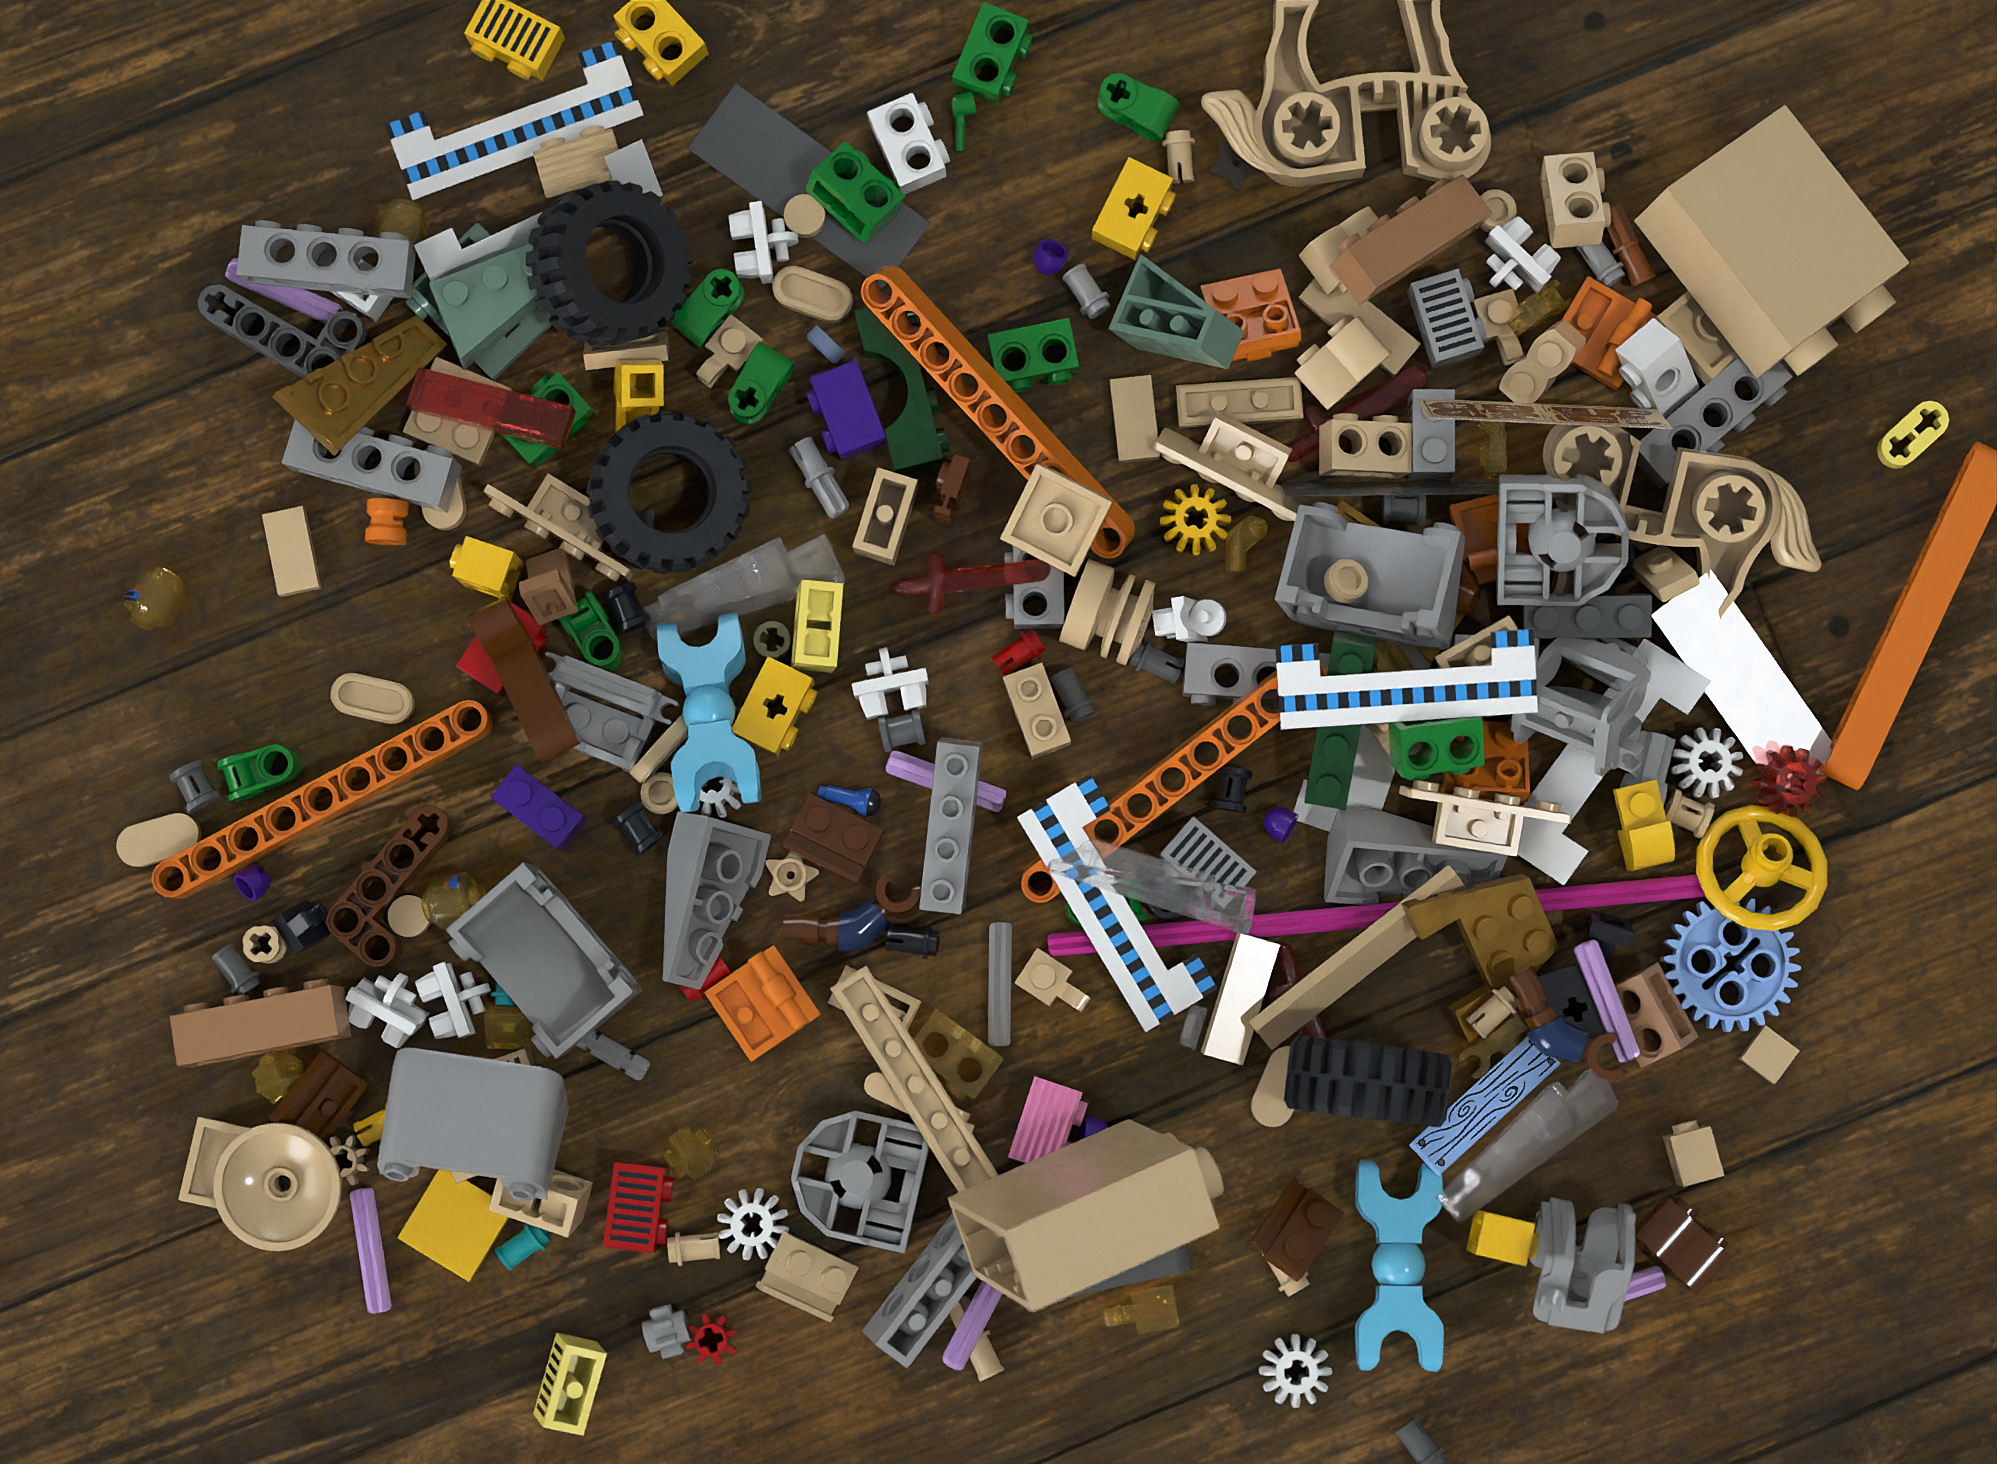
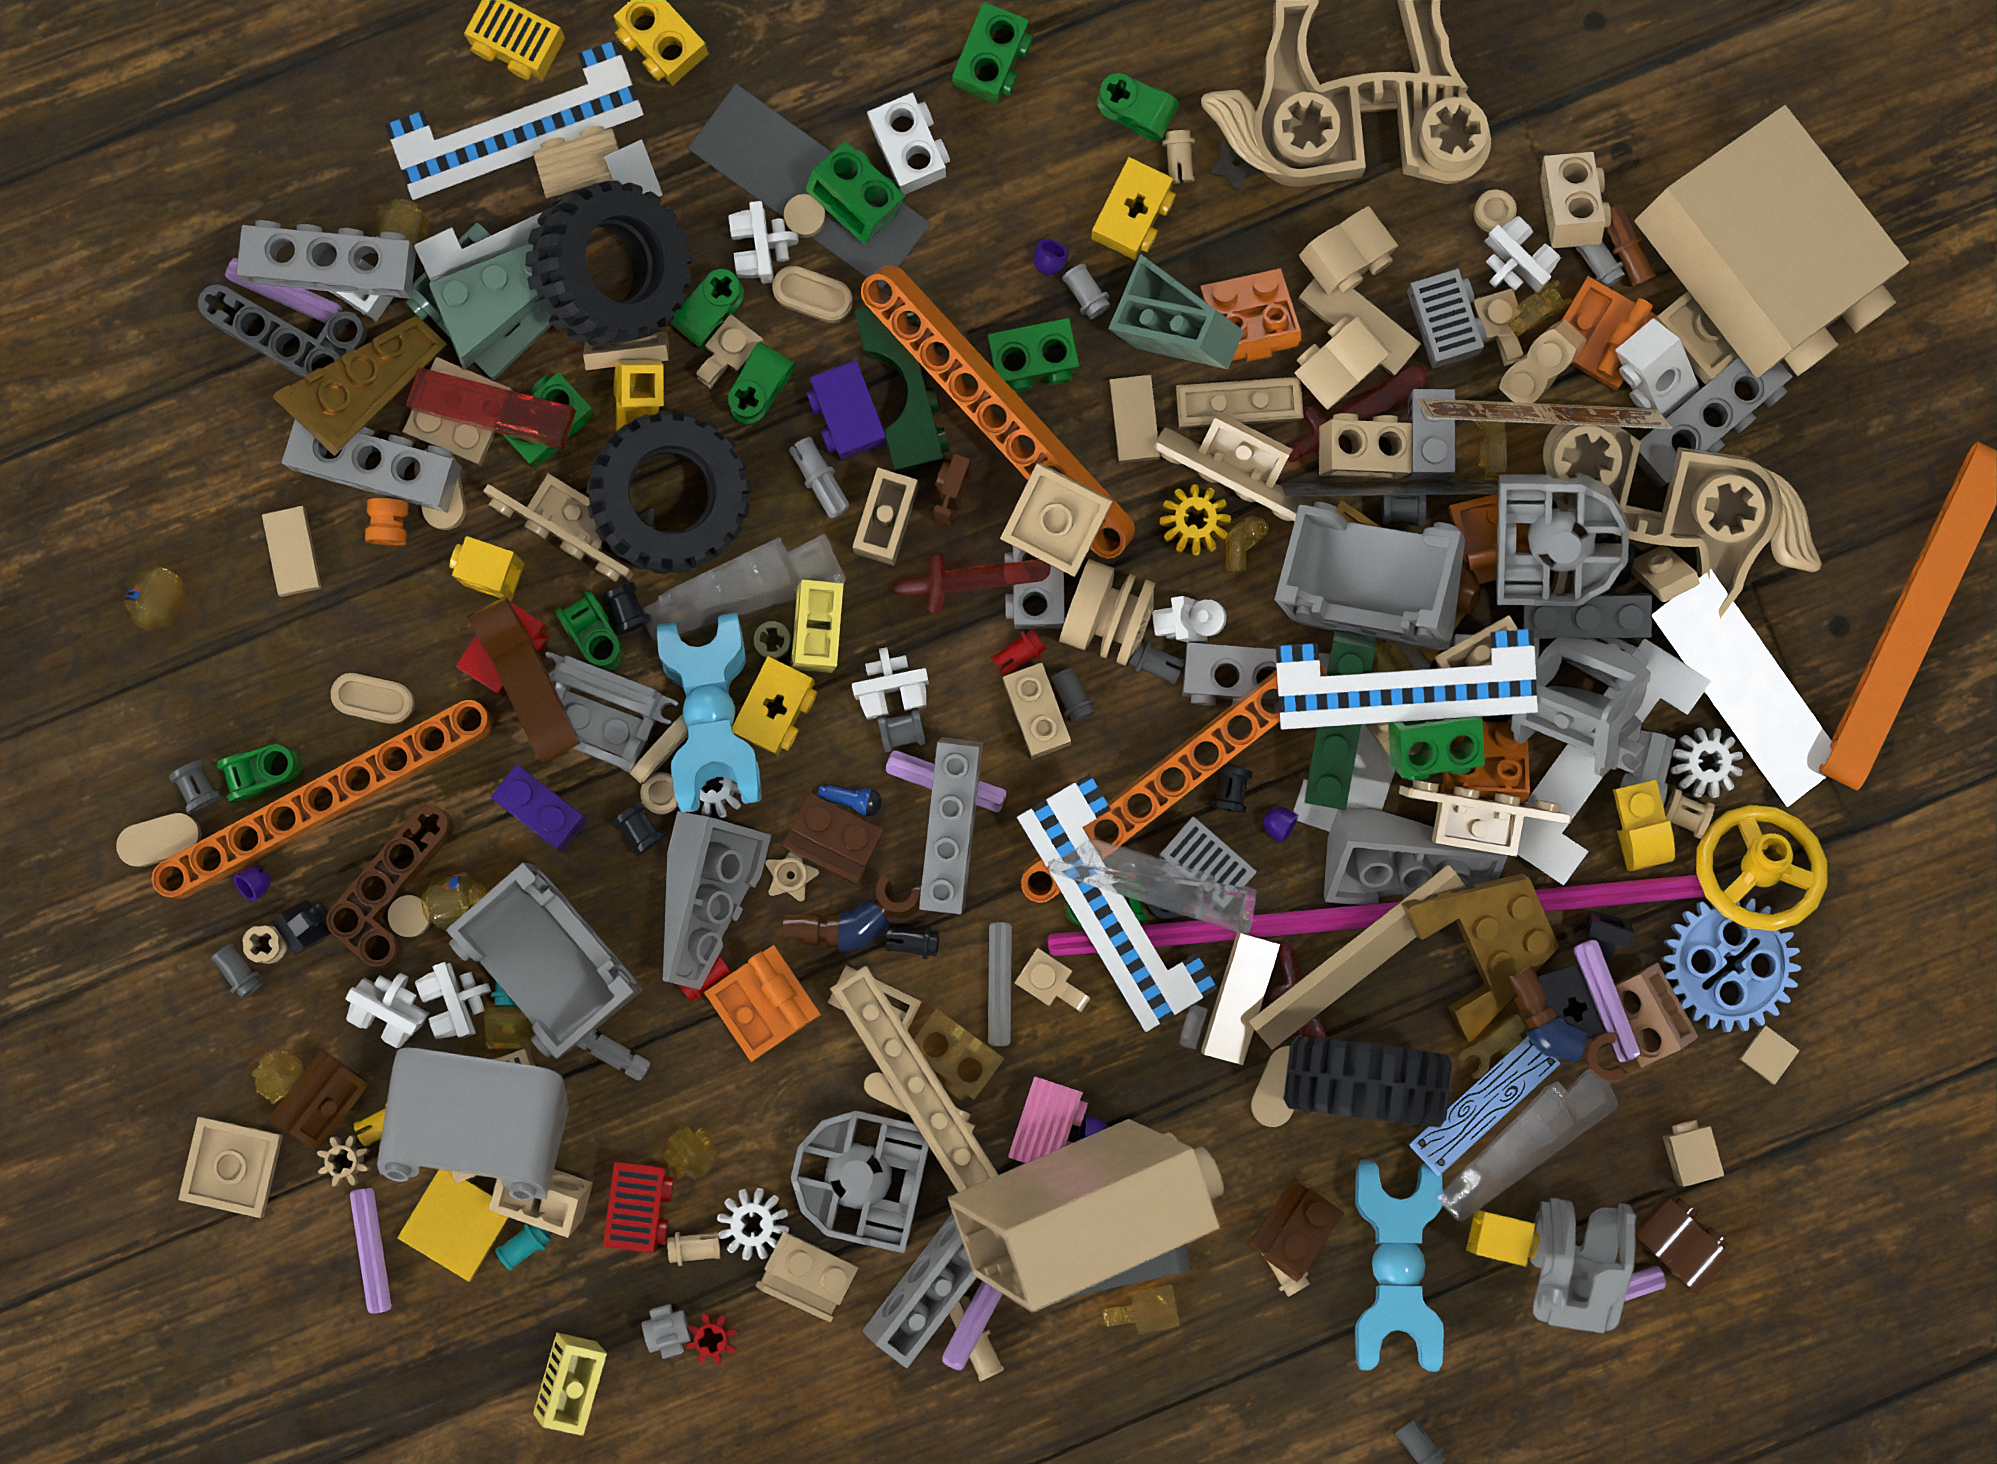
medium nougat brick [170,979,351,1068] -> none
tan dish [213,1122,342,1251] -> none
medium nougat bracket [518,548,578,625] -> none
sand blue tile [807,325,846,364] -> none
green hand [952,92,977,152] -> none
white gear [1259,1334,1332,1408] -> none
tan tile [1324,559,1368,603] -> none
medium nougat brick [1330,174,1492,306] -> none
tan pin [1466,986,1518,1039] -> none
clear red gear [1751,745,1827,817] -> none
light yellow beam [1877,401,1949,469] -> none

